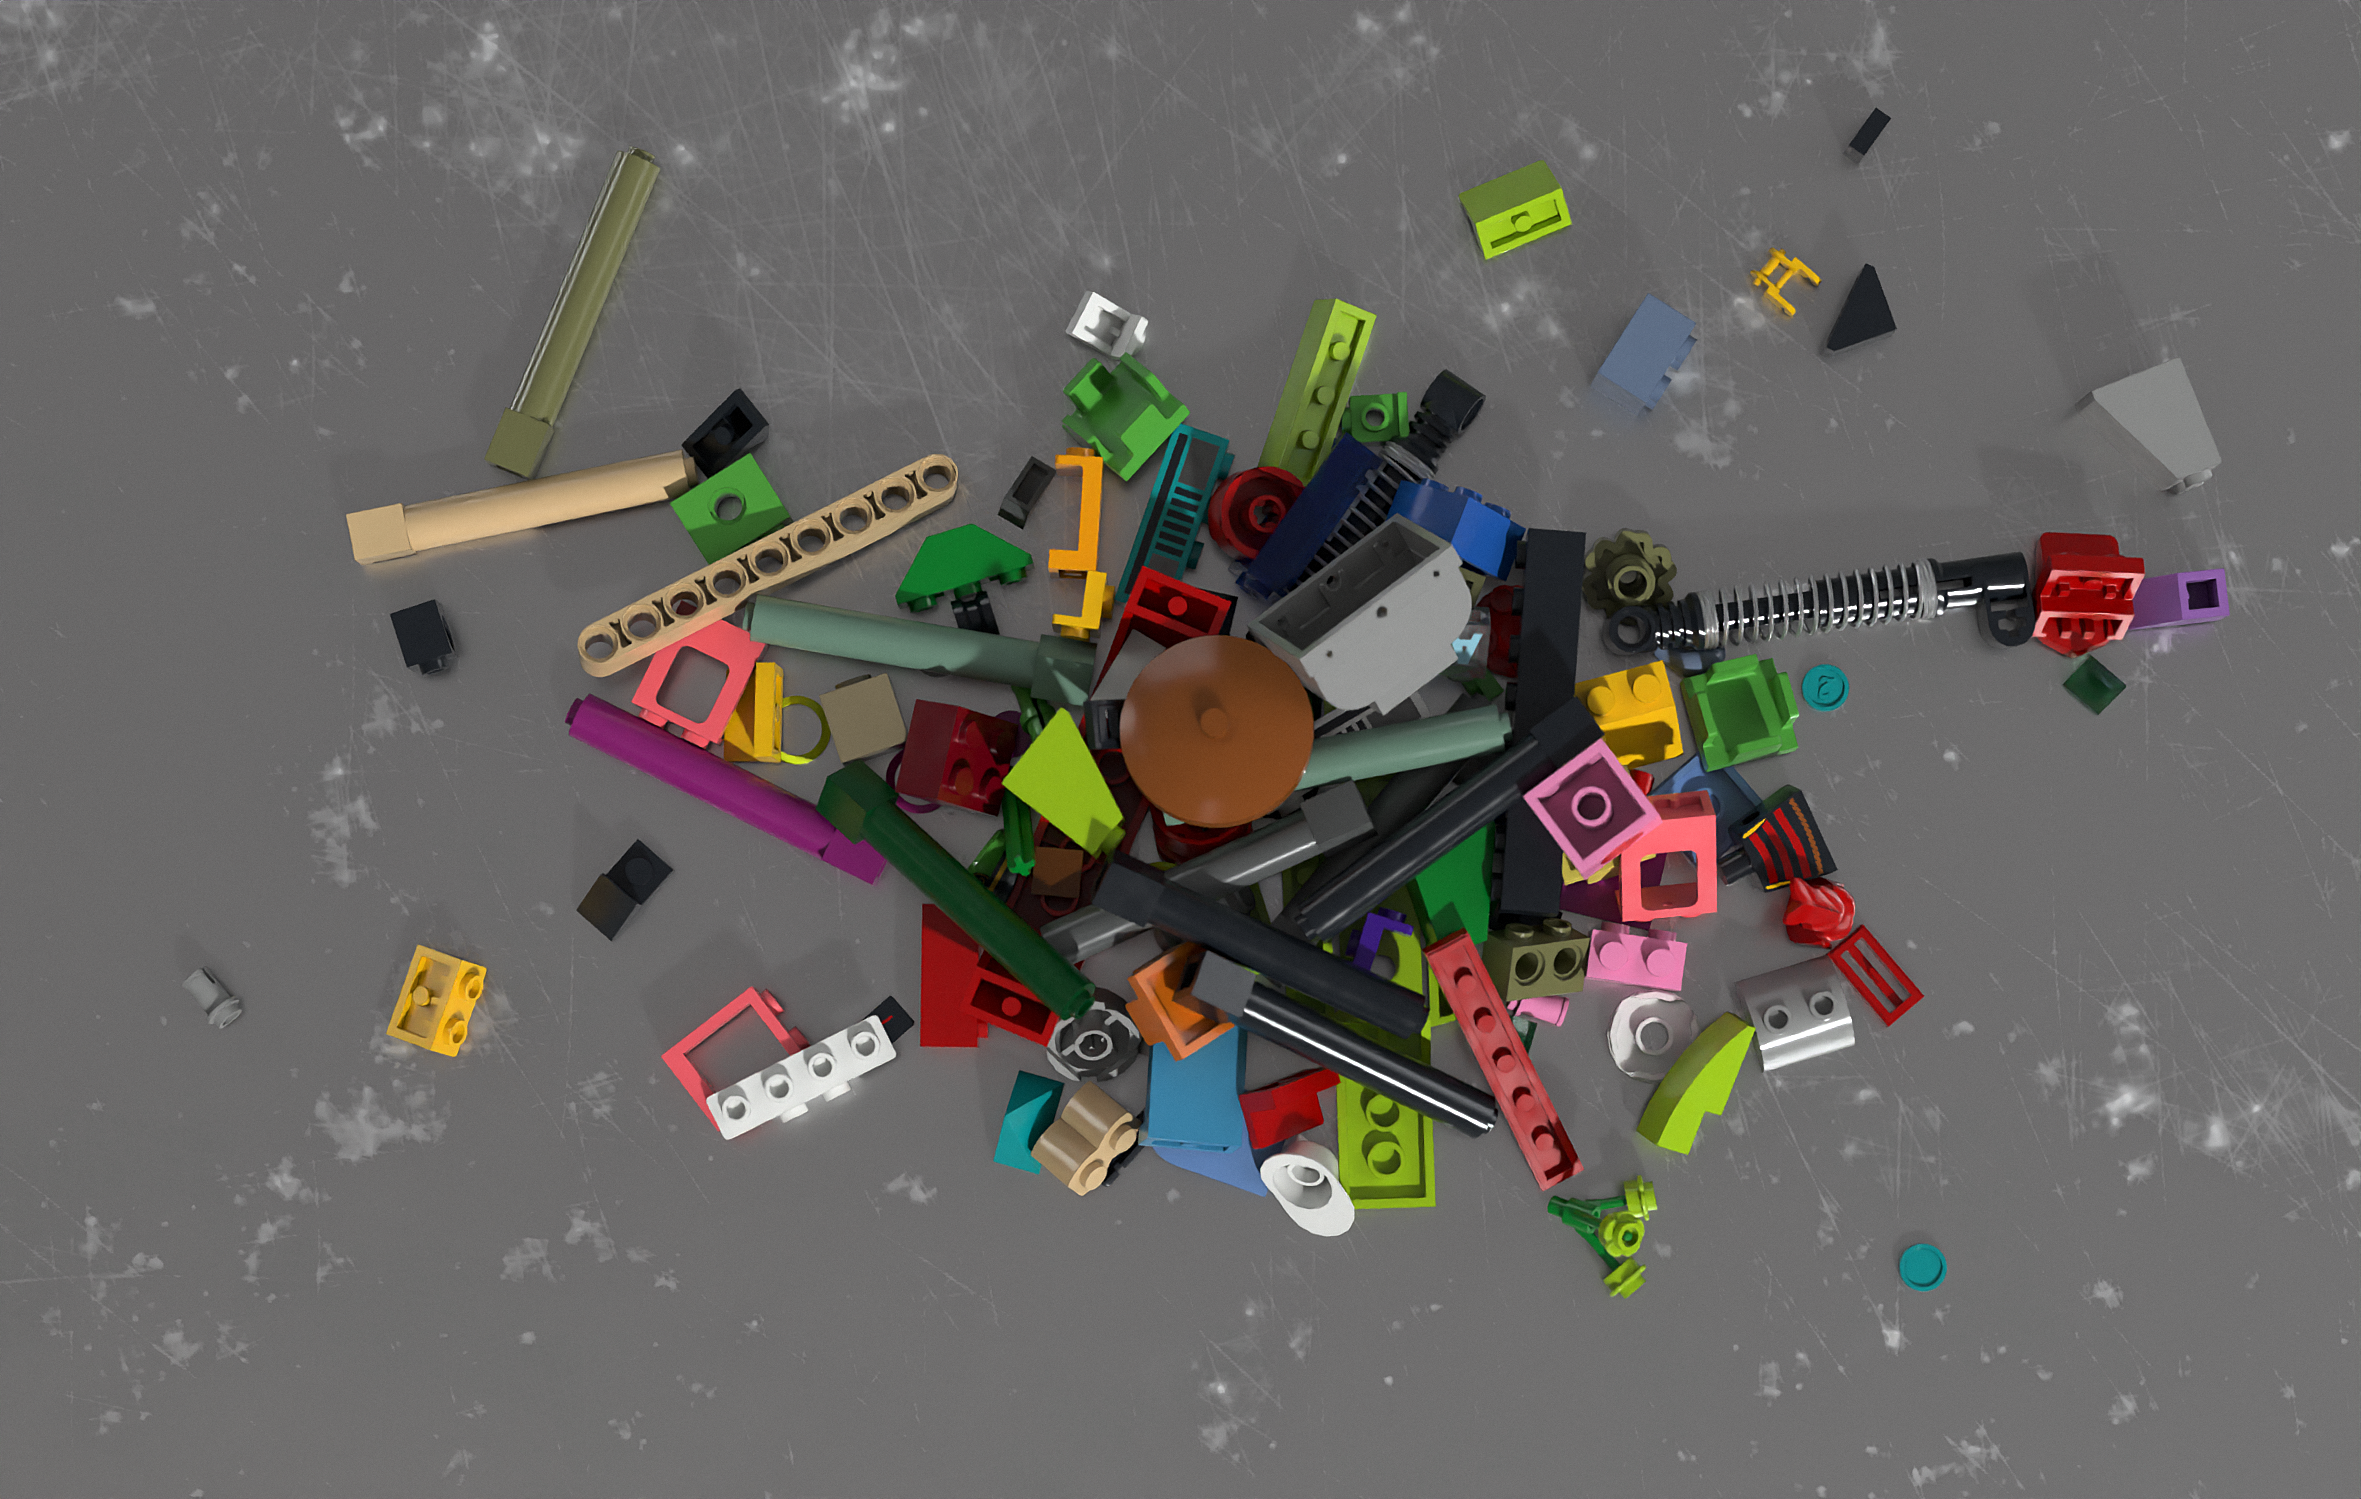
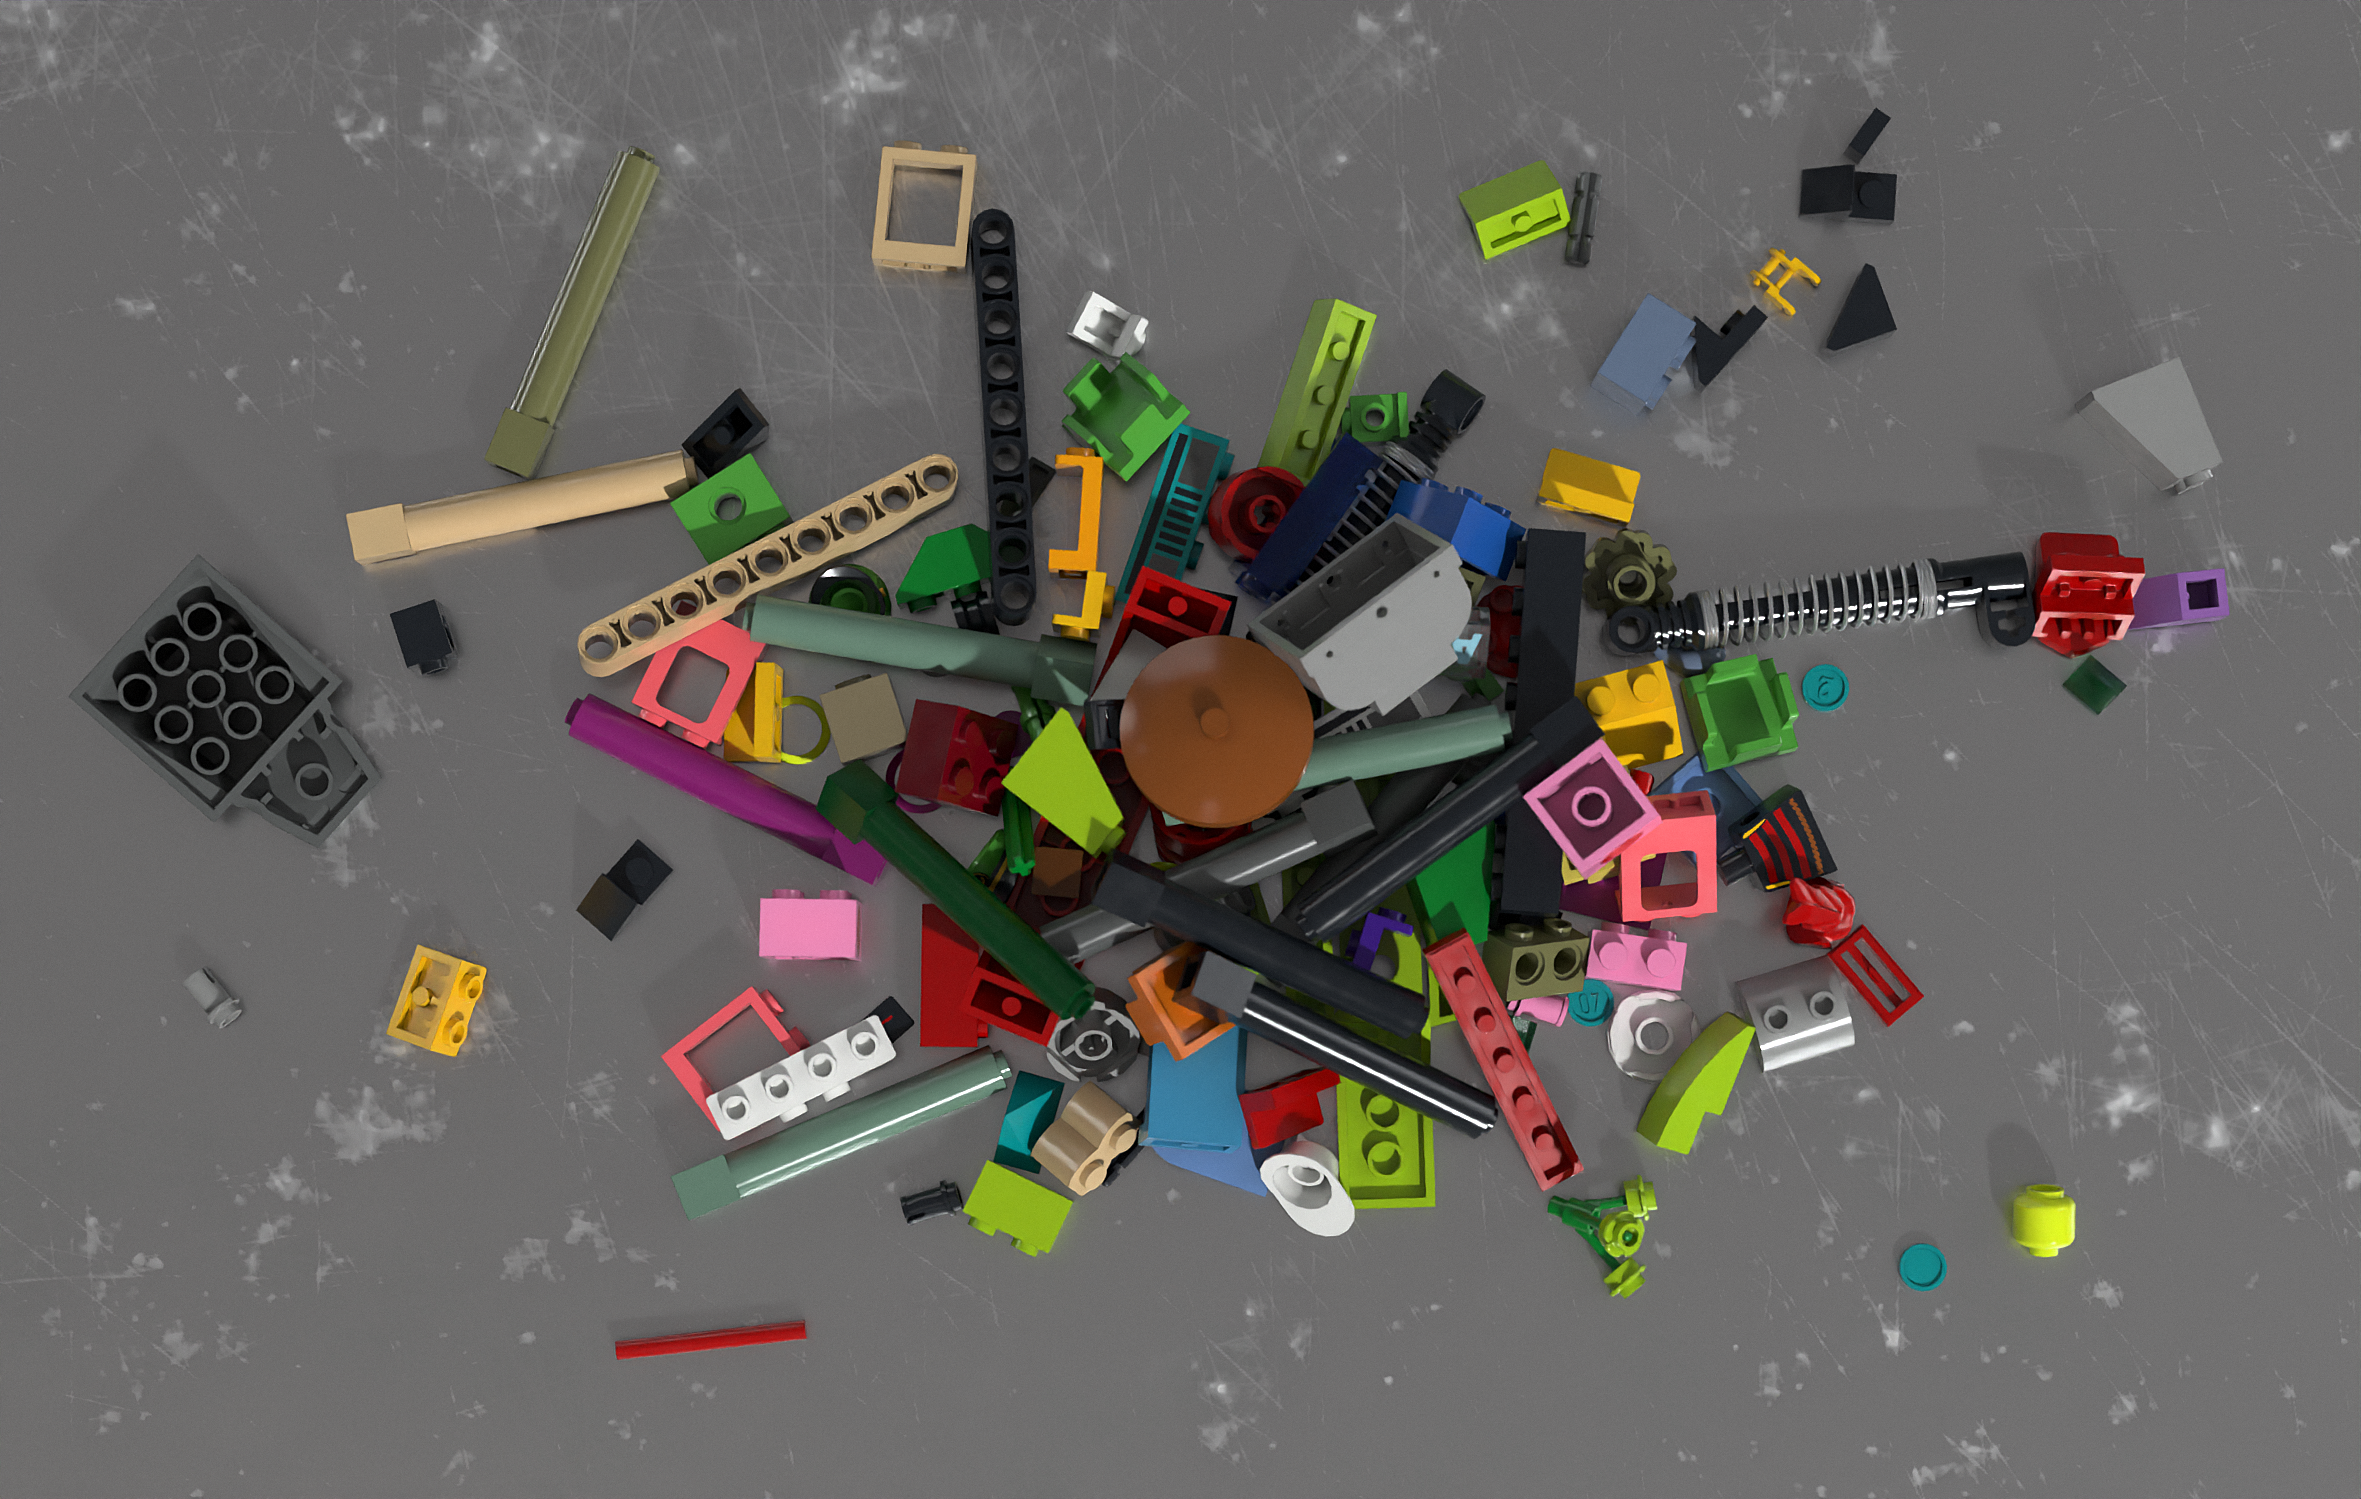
none -> dark grey wedge [68,554,382,848]
none -> red bar [615,1320,807,1360]
none -> sand green brick [670,1045,1013,1221]
none -> bright pink brick [759,889,862,961]
none -> bright green piece [808,564,892,617]
none -> tan window [871,141,978,274]
none -> black pin [900,1180,964,1226]
none -> lime brick [962,1160,1074,1257]
none -> black beam [970,209,1037,627]
none -> yellow panel [1535,448,1641,528]
none -> dark grey axle [1565,172,1602,264]
none -> teal piece [1567,979,1614,1027]
none -> black slope [1690,305,1768,393]
none -> black slope [1798,164,1897,224]
none -> neon yellow head [2013,1184,2076,1257]

